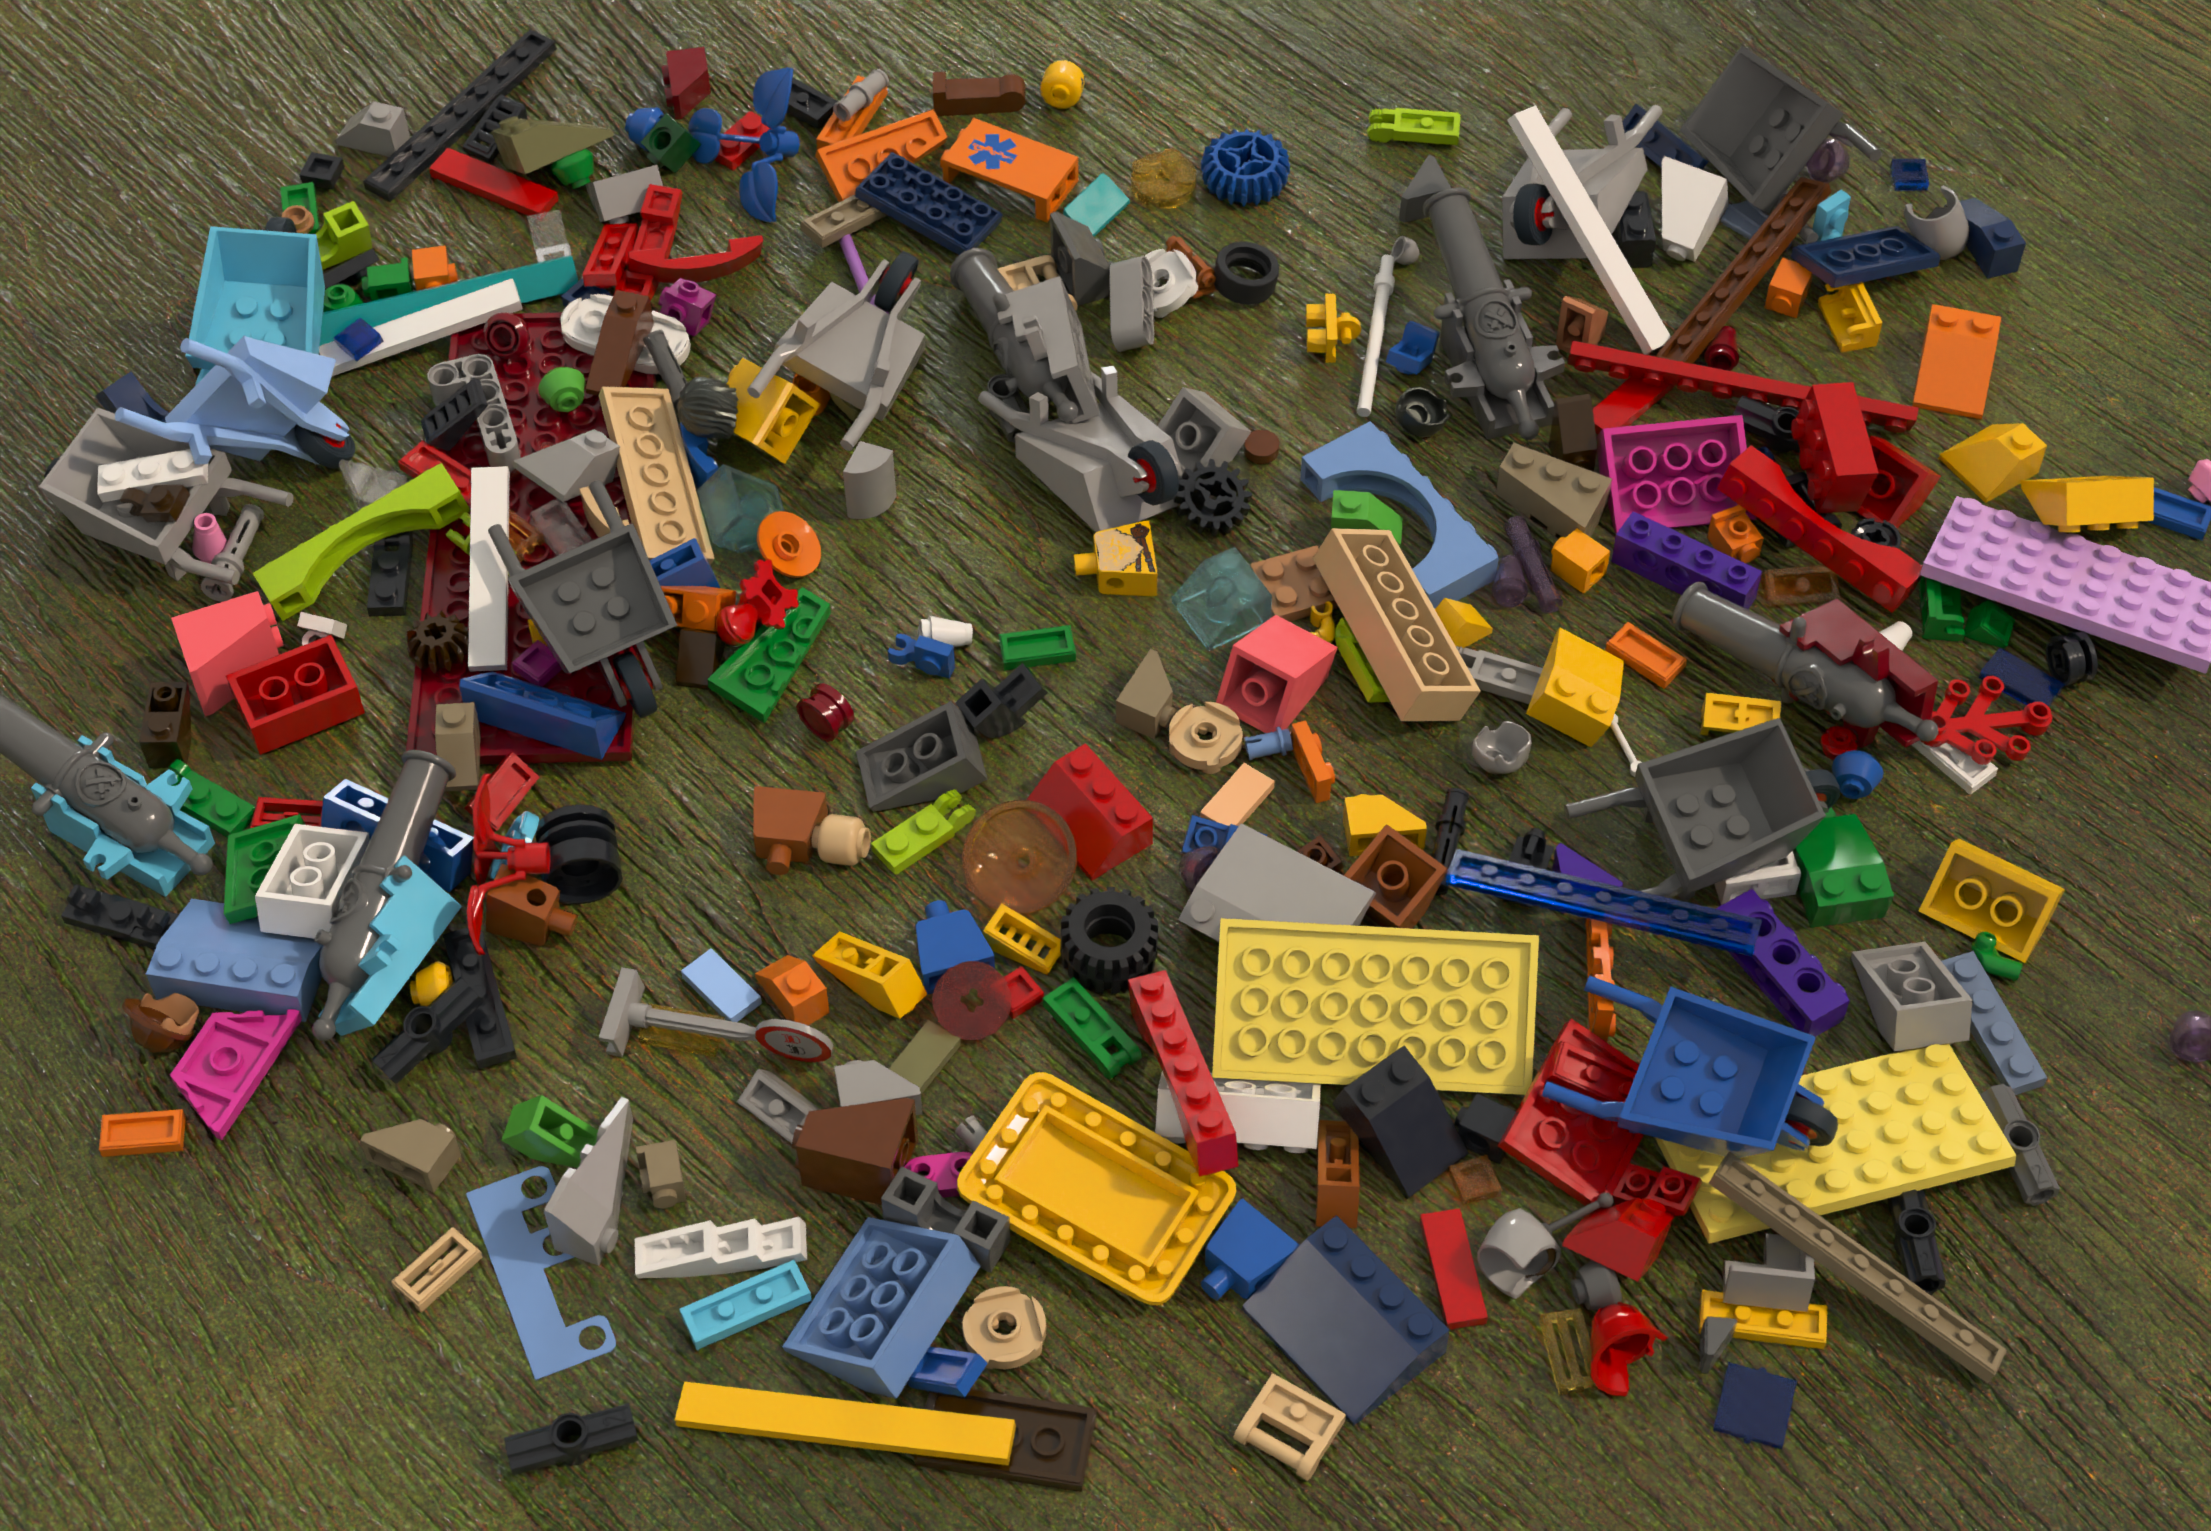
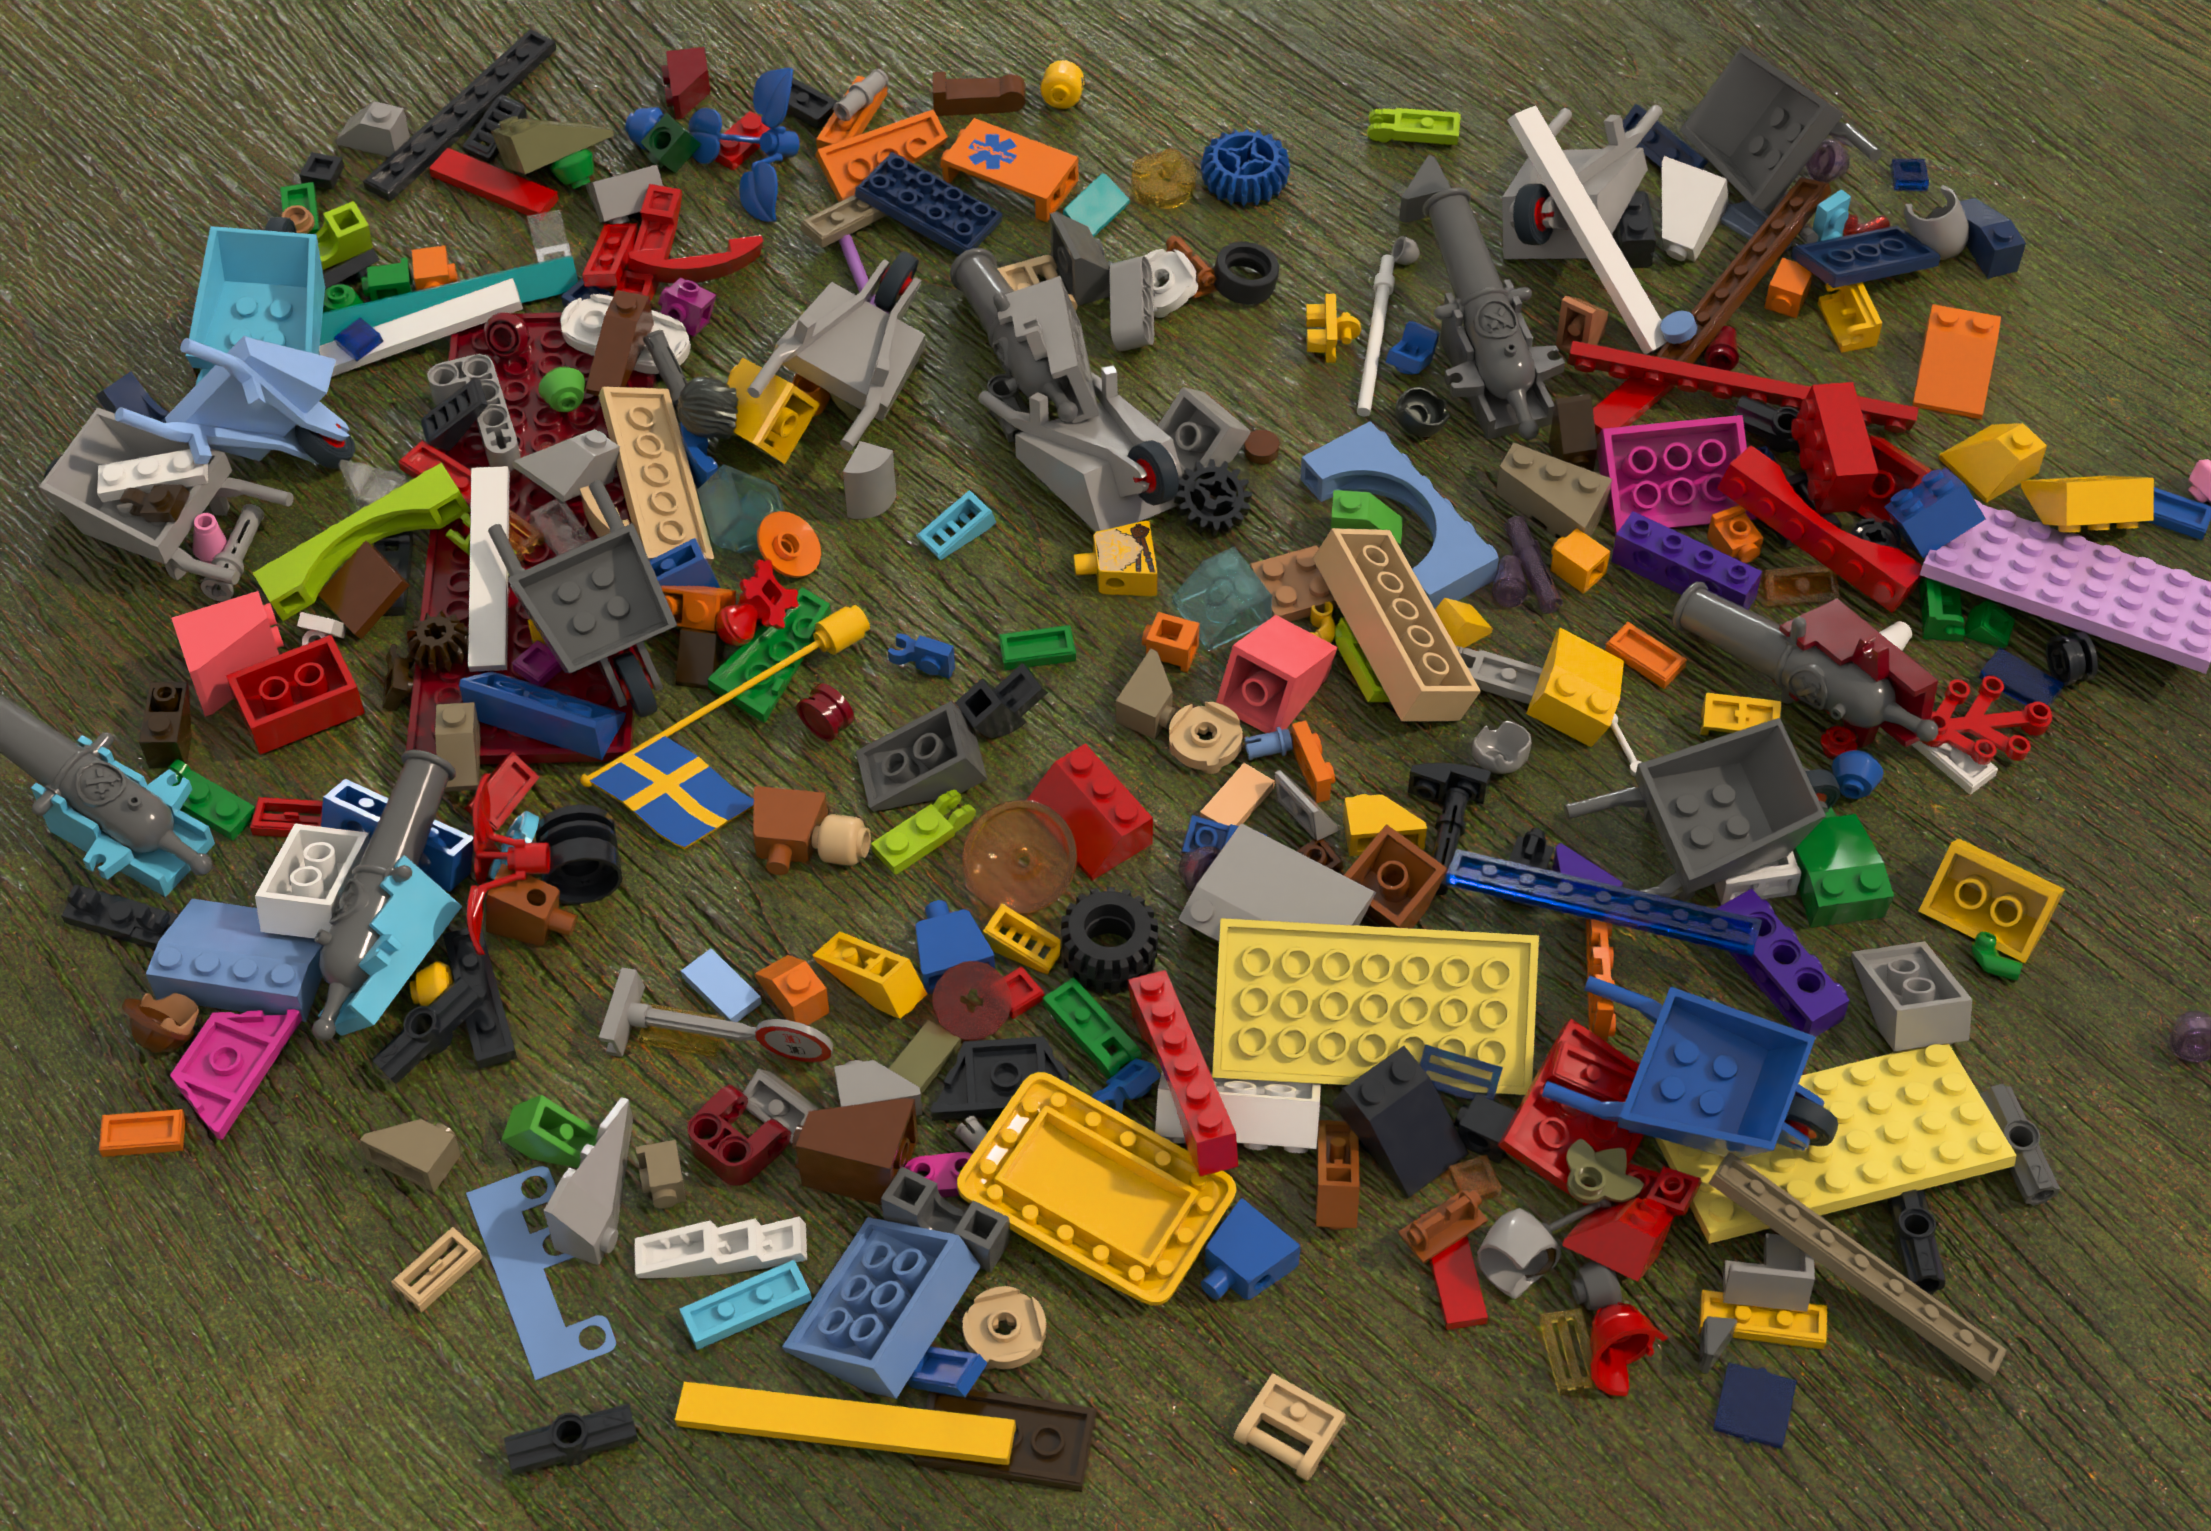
green wing [224,814,306,924] -> none
white cone [918,616,973,648] -> none
dark blue slope [1242,1215,1450,1426] -> none
sand blue plate [1942,951,2047,1095] -> none
none -> reddish brown tile [318,540,409,639]
none -> dark brown plate [382,644,415,711]
none -> flag [580,605,870,849]
none -> dark red piece [687,1084,791,1186]
none -> medium azure slope [916,490,997,560]
none -> black wing [931,1036,1074,1121]
none -> blue plate [1091,1058,1161,1113]
none -> orange brick [1141,612,1200,673]
none -> light grey slope [1275,770,1339,841]
none -> dark orange hinge [1398,1190,1488,1263]
none -> black slope [1408,763,1491,804]
none -> clear blue tile [1419,1045,1503,1101]
none -> olive plate [1566,1139,1644,1203]
none -> medium blue tile [1661,311,1697,344]
none -> clear red arm [1842,214,1890,236]
none -> blue brick [1884,467,1986,559]

